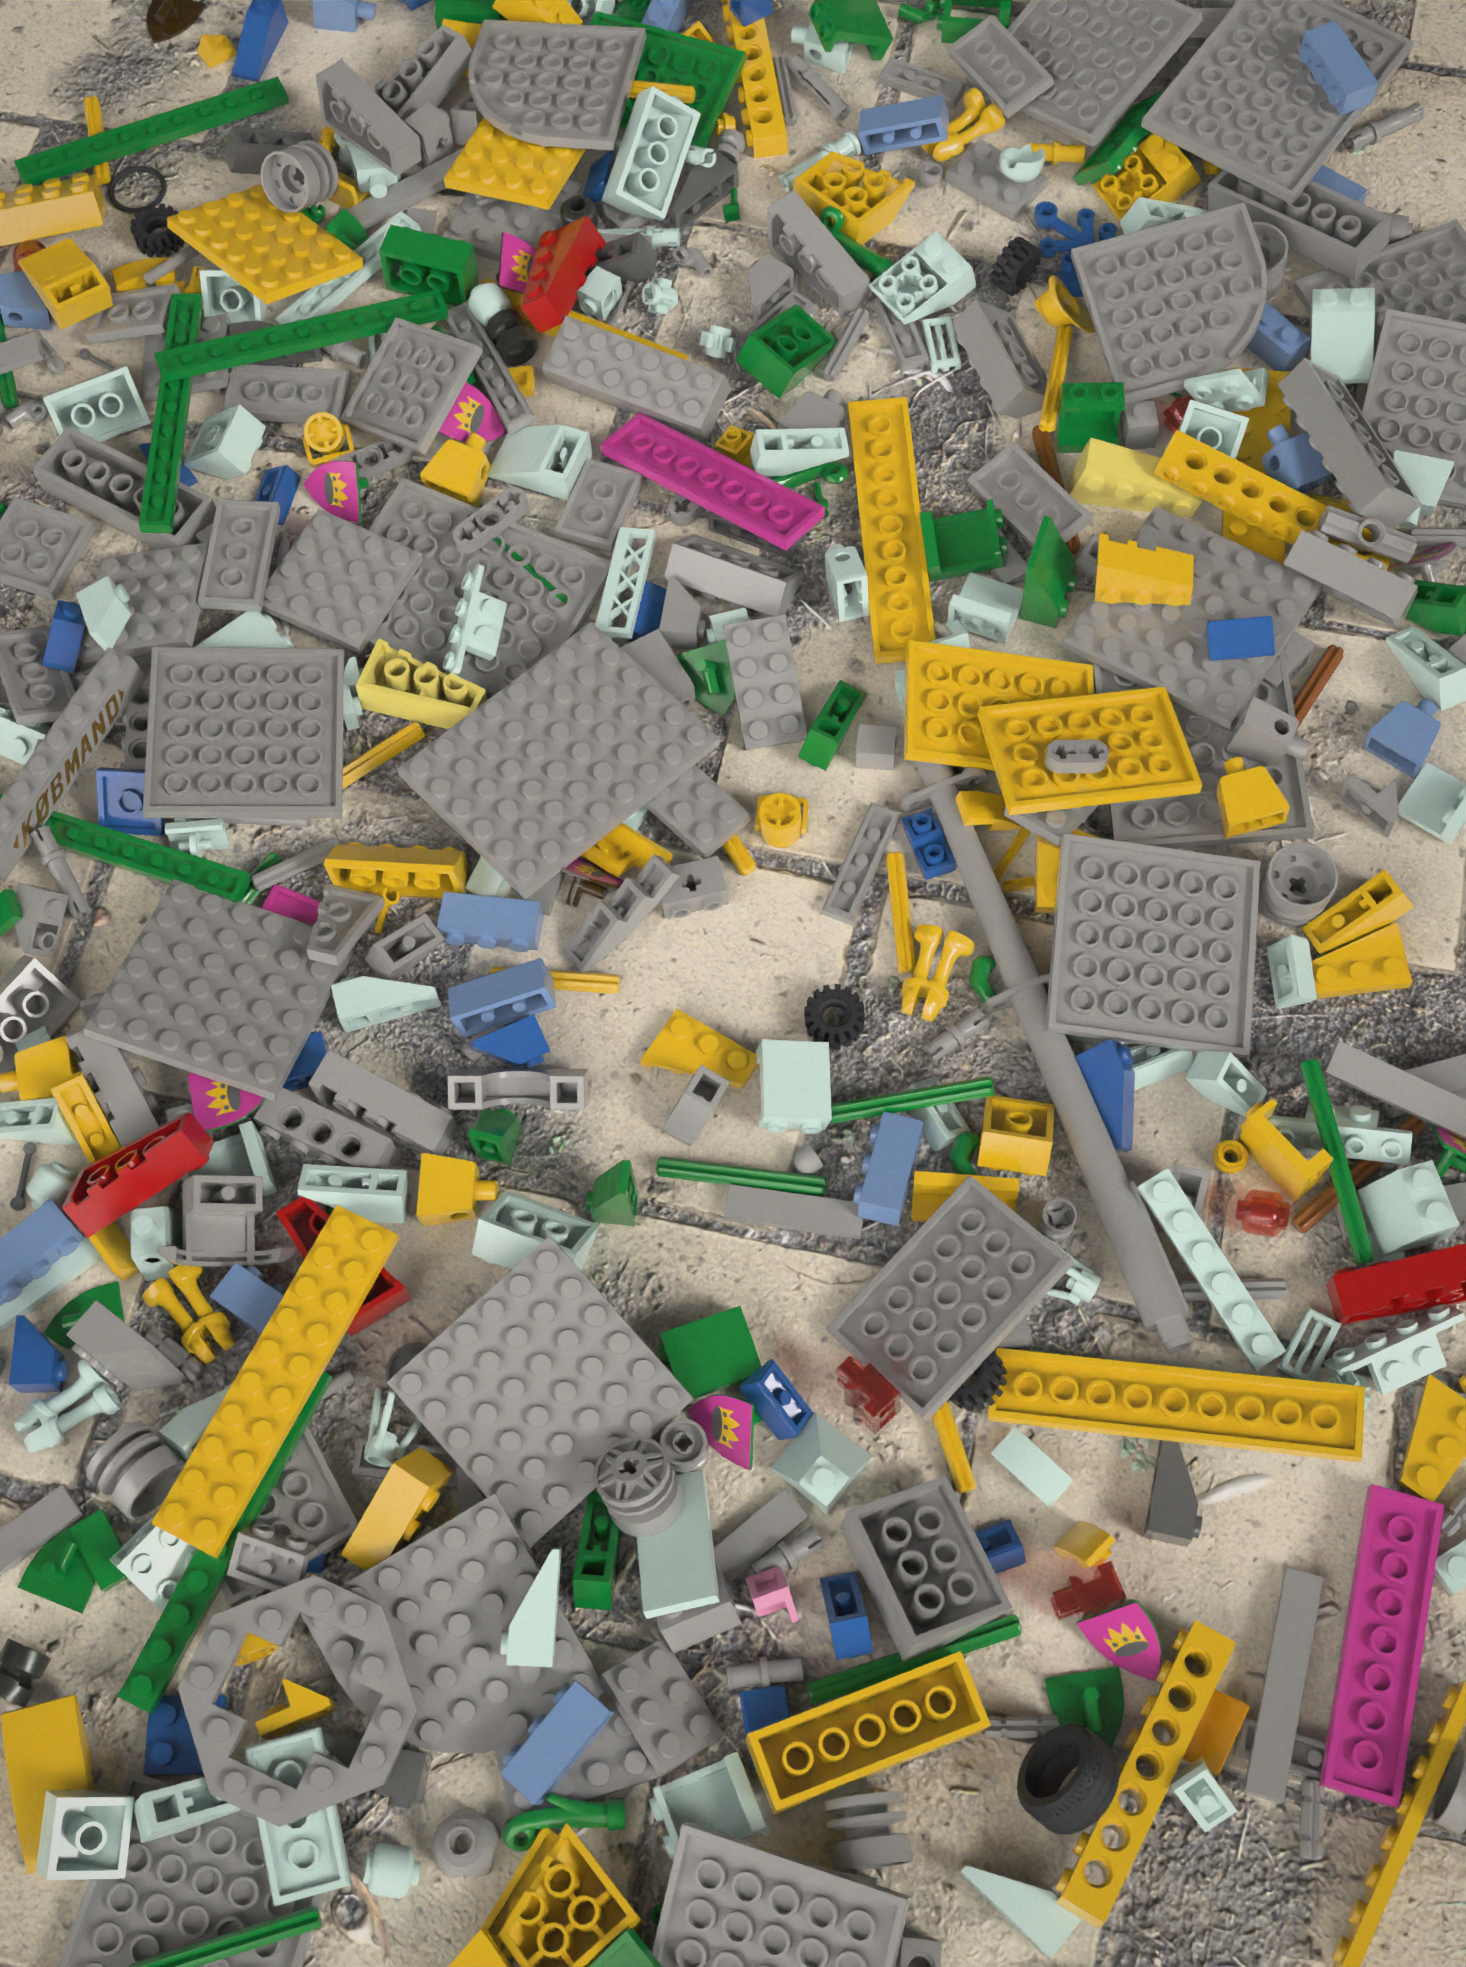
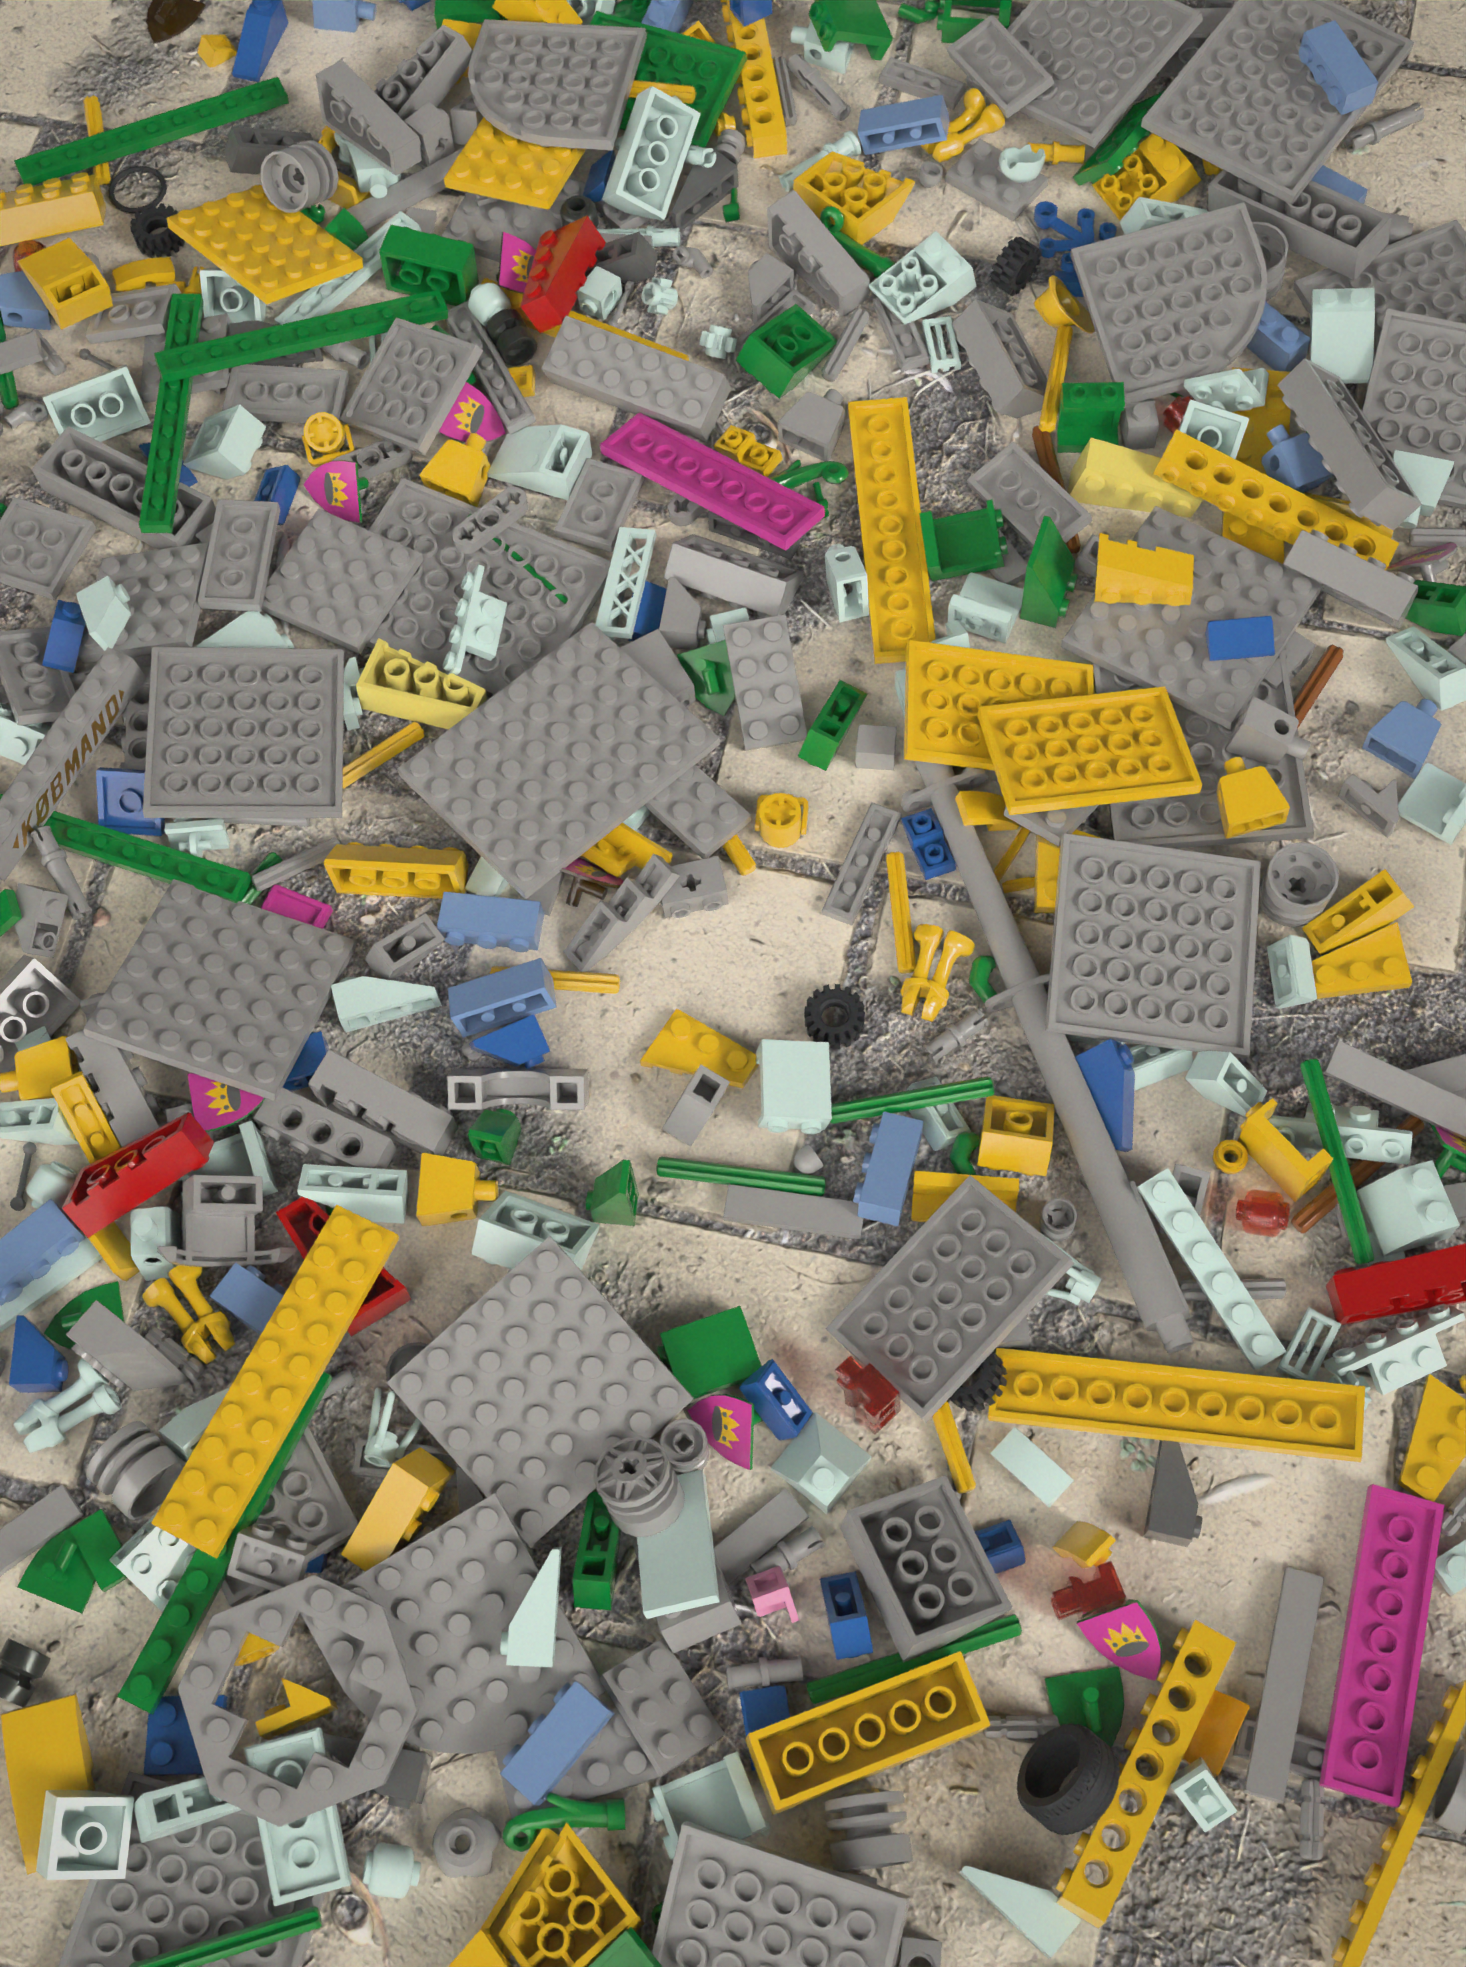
light grey bar [143,245,200,284] -> none
light grey wing [307,883,384,966] -> none
yellow hand [374,887,400,935] -> none
light aqua slope [750,428,849,476] -> none
light grey beam [1044,739,1109,774] -> none
light grey piece [1318,505,1417,565] -> none

